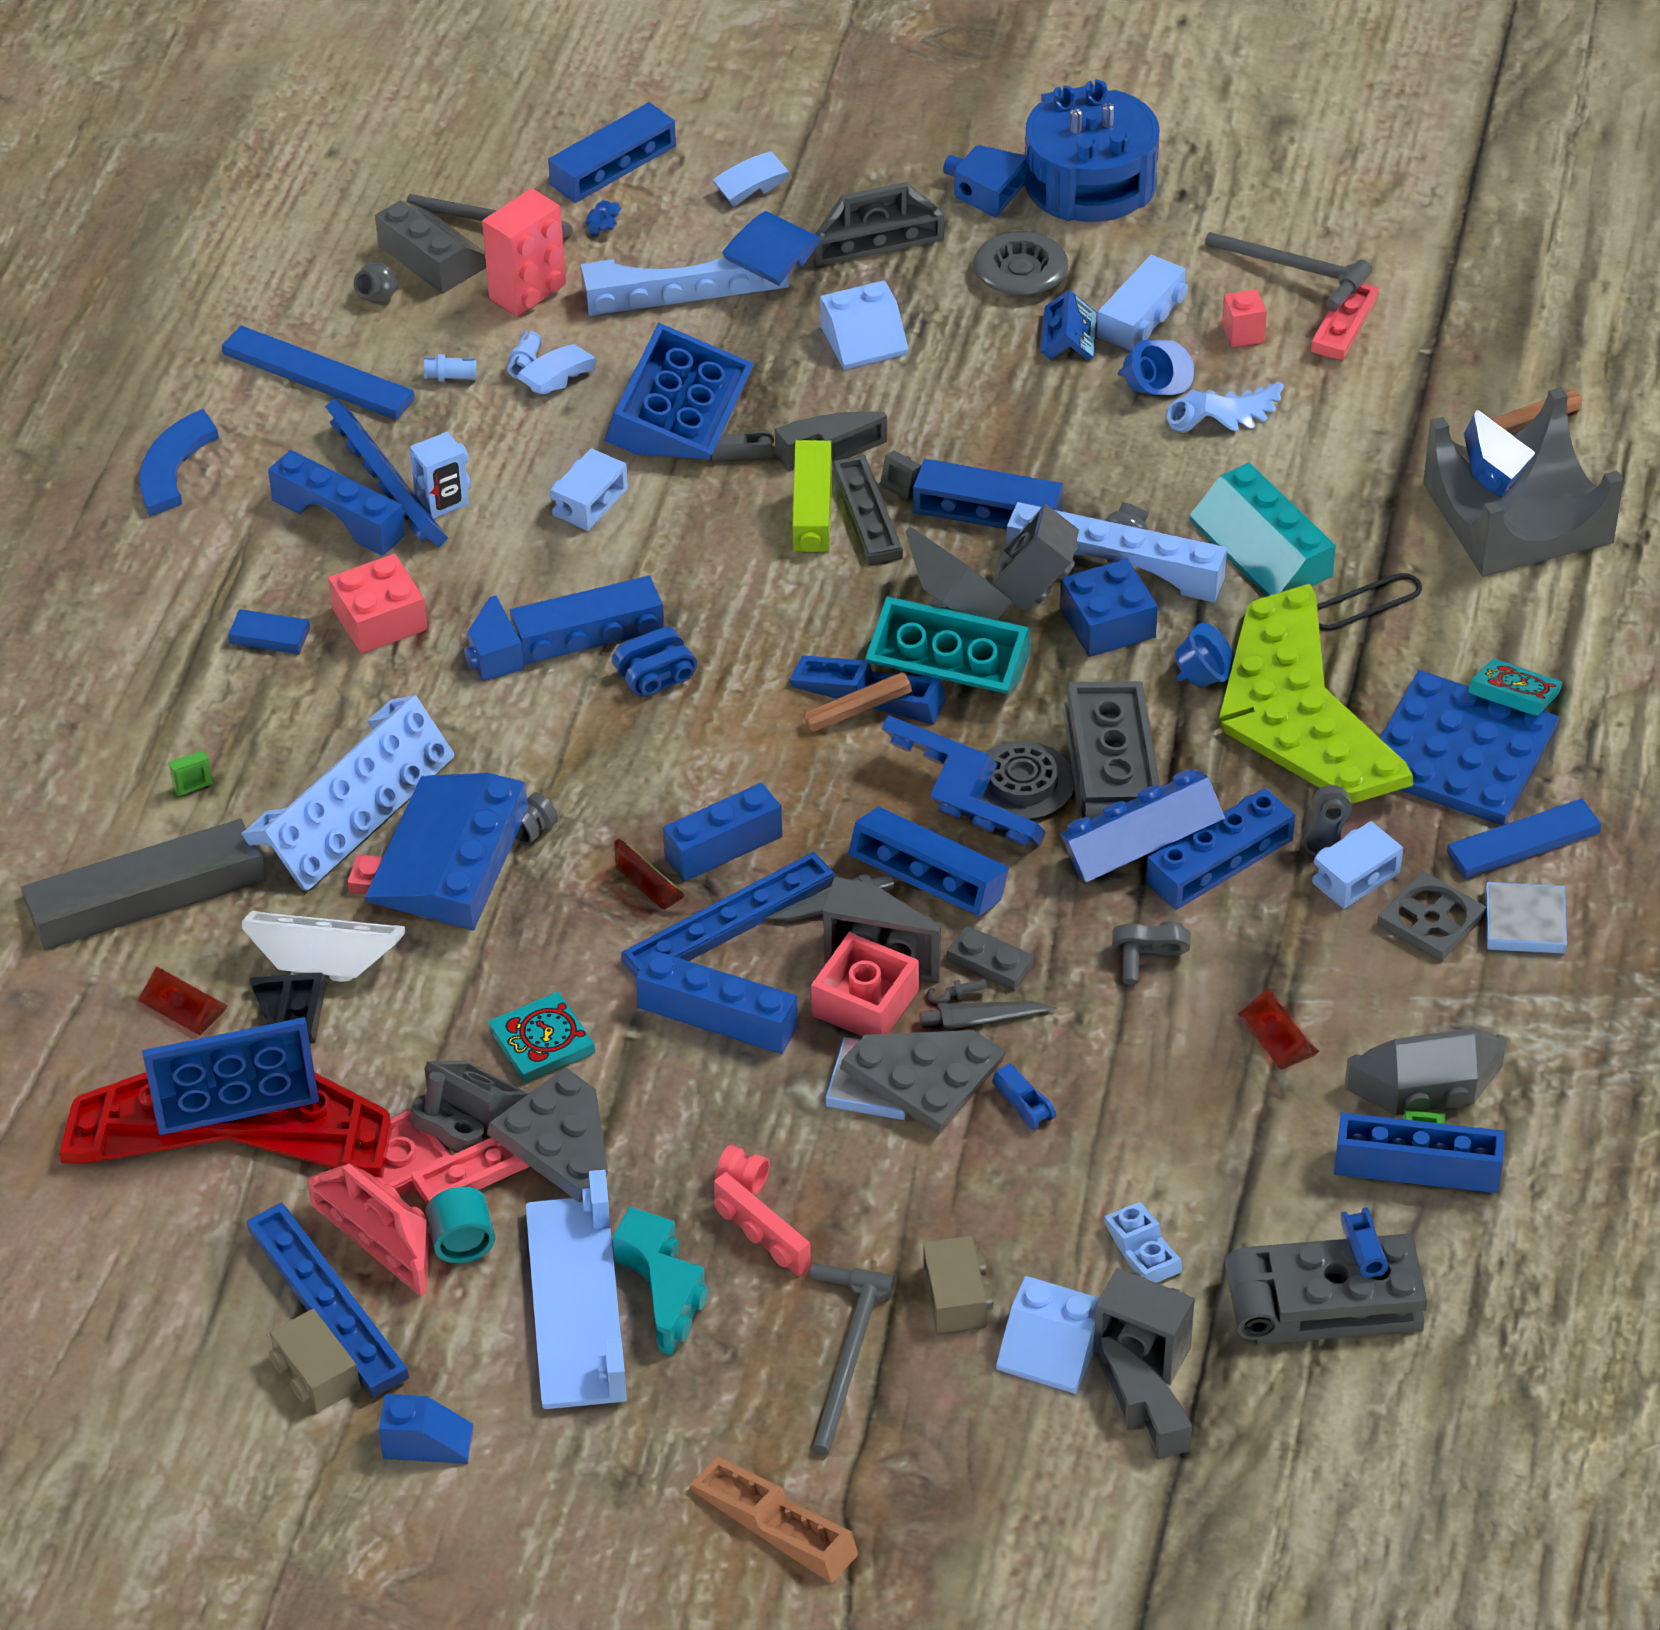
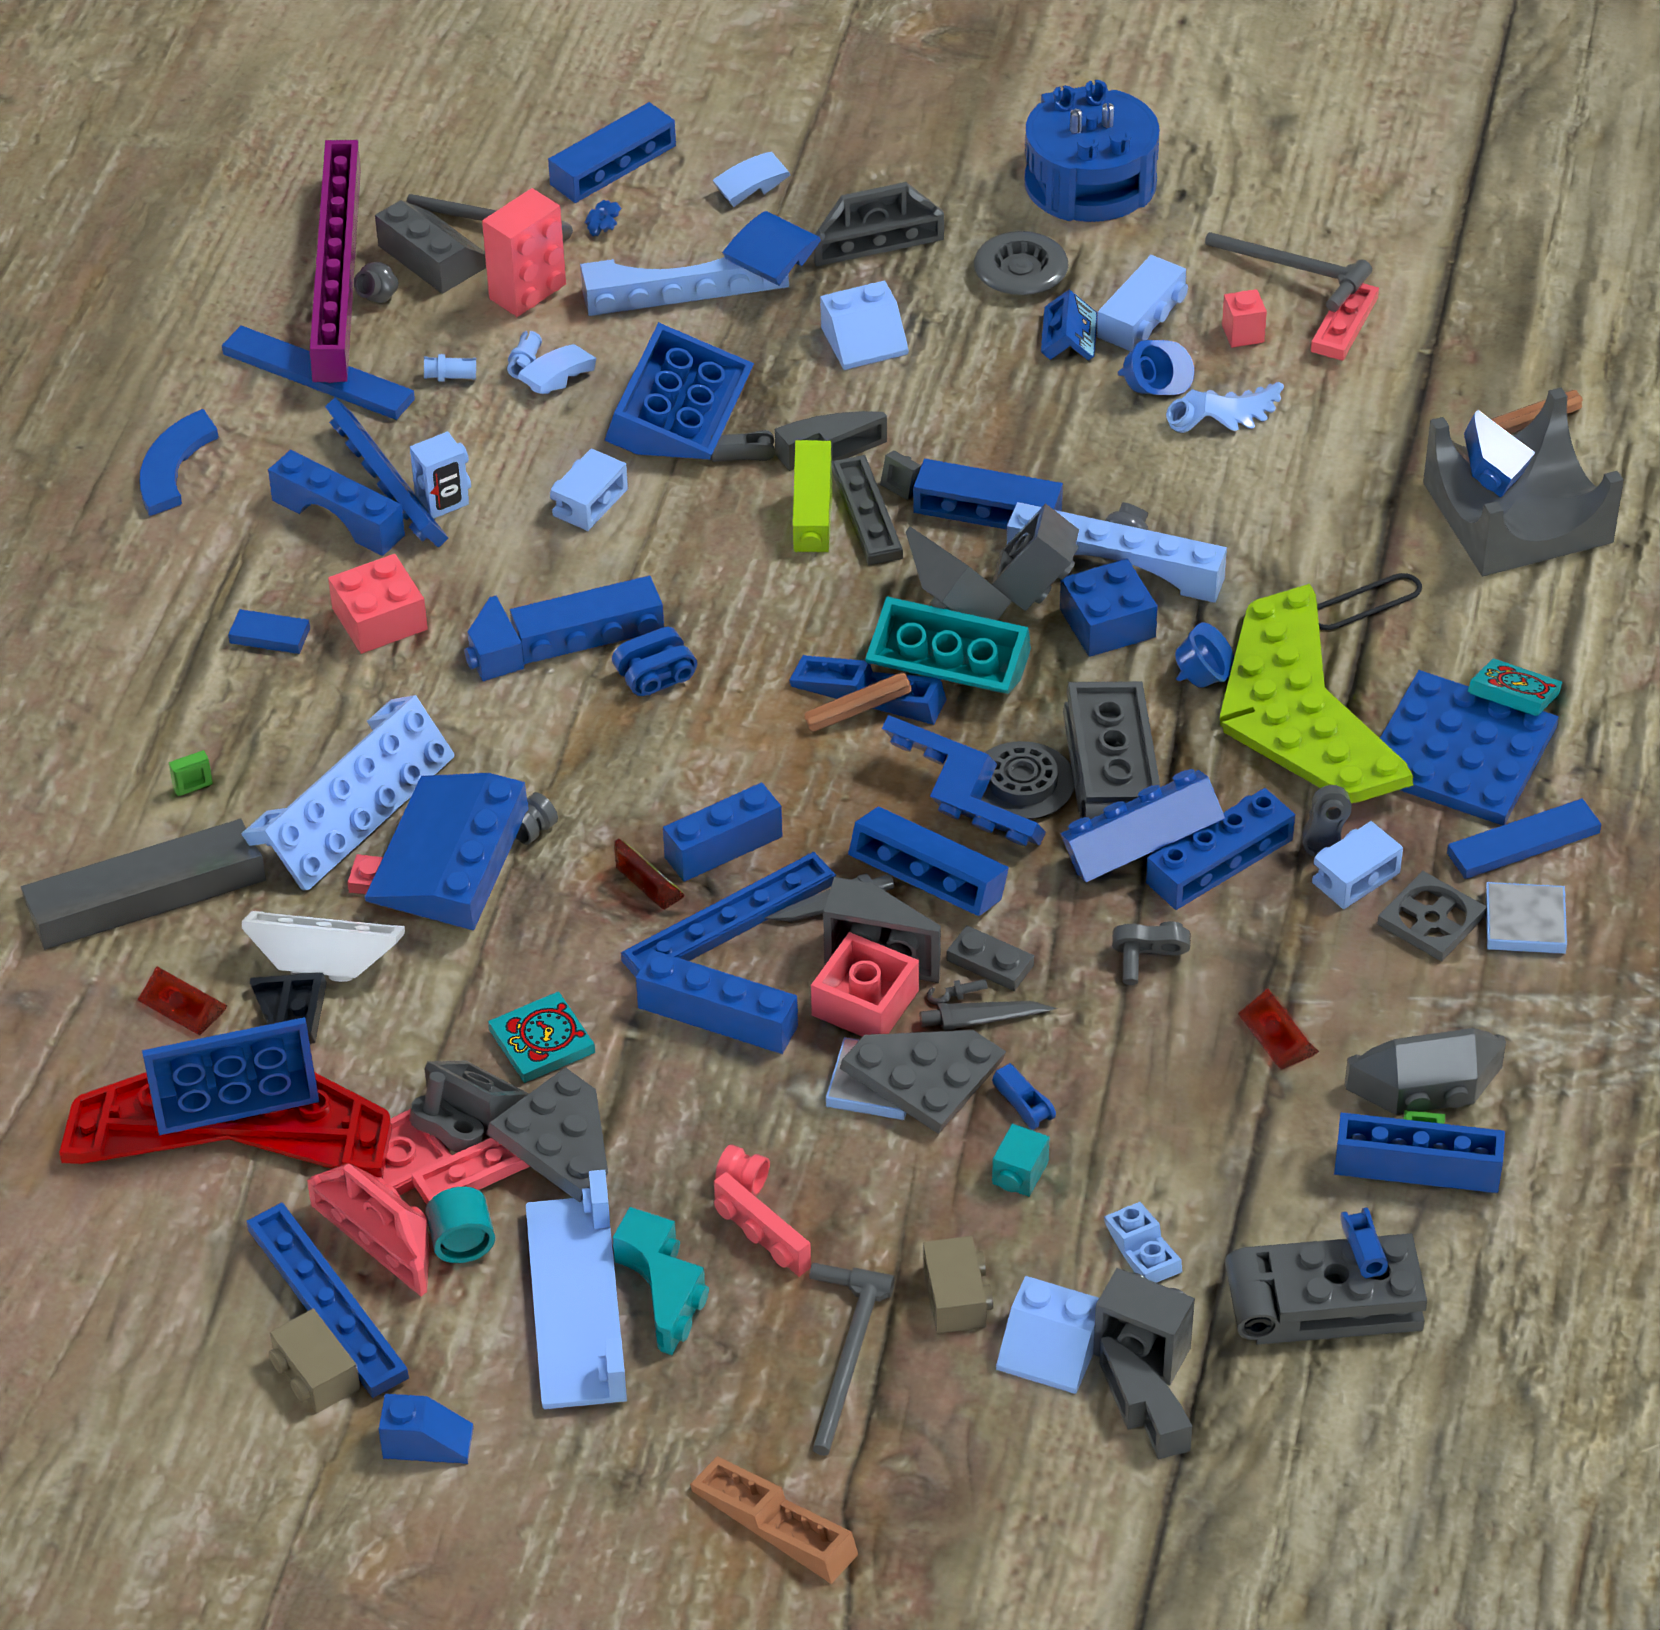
blue torso [943,145,1027,218] -> none
teal slope [1189,462,1336,597] -> none
none -> magenta brick [310,140,361,383]
none -> teal brick [992,1124,1050,1197]

